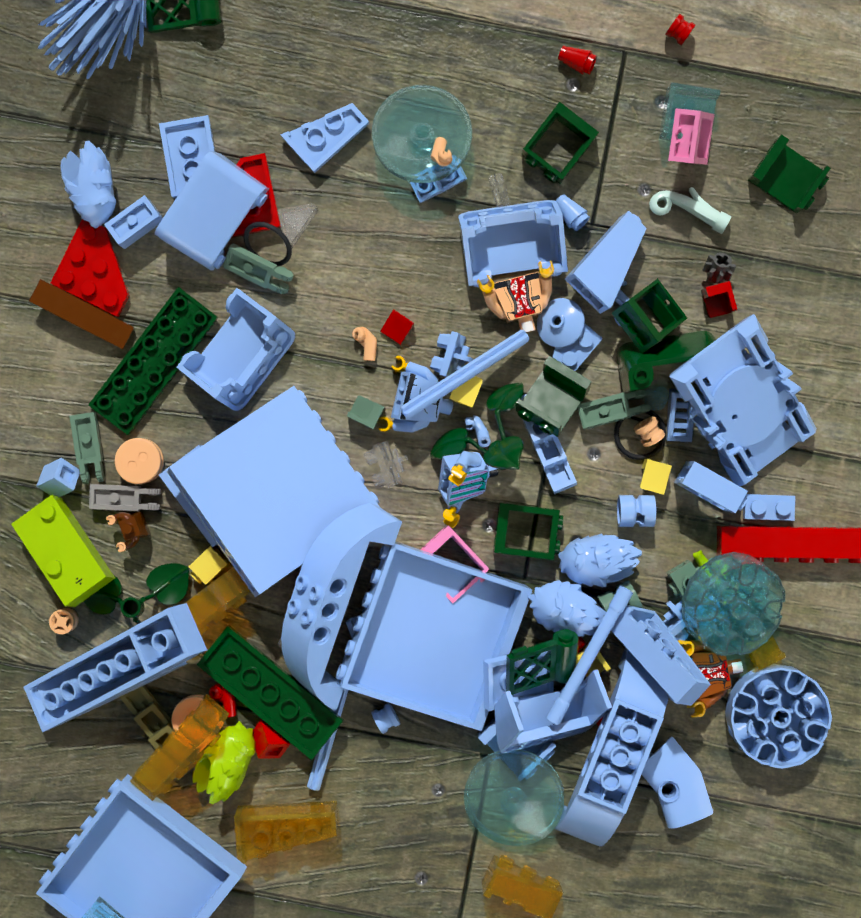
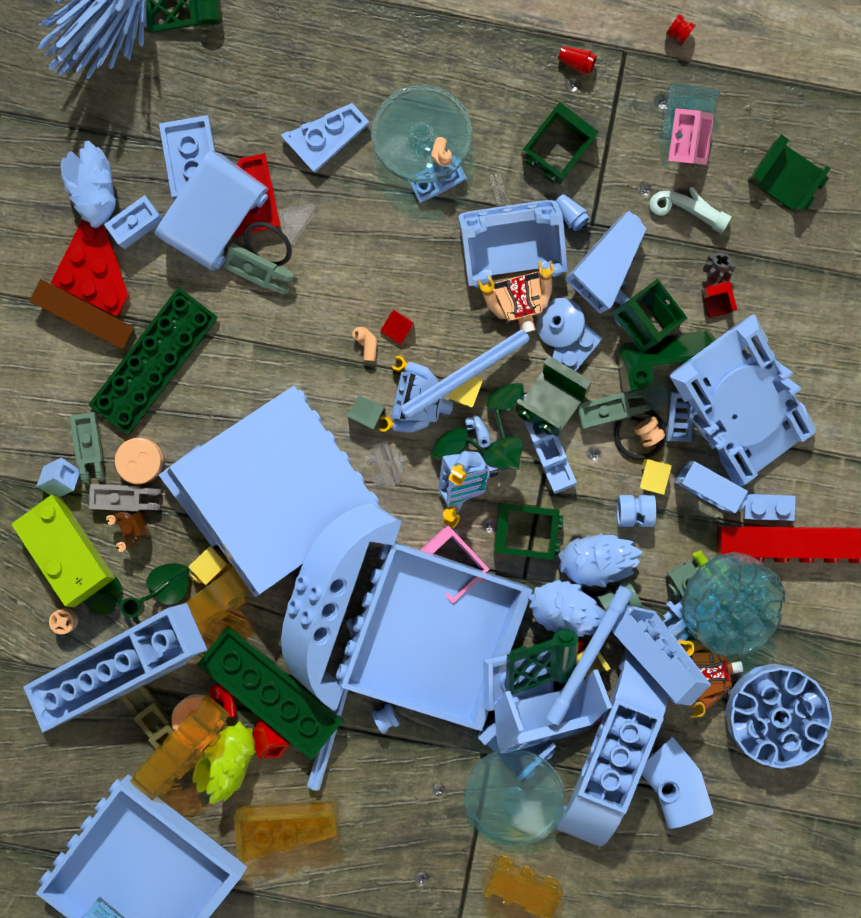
light blue windscreen [176,288,295,411] -> none
light blue hips [430,331,474,377] -> none
clear yellow panel [744,632,786,670] -> none

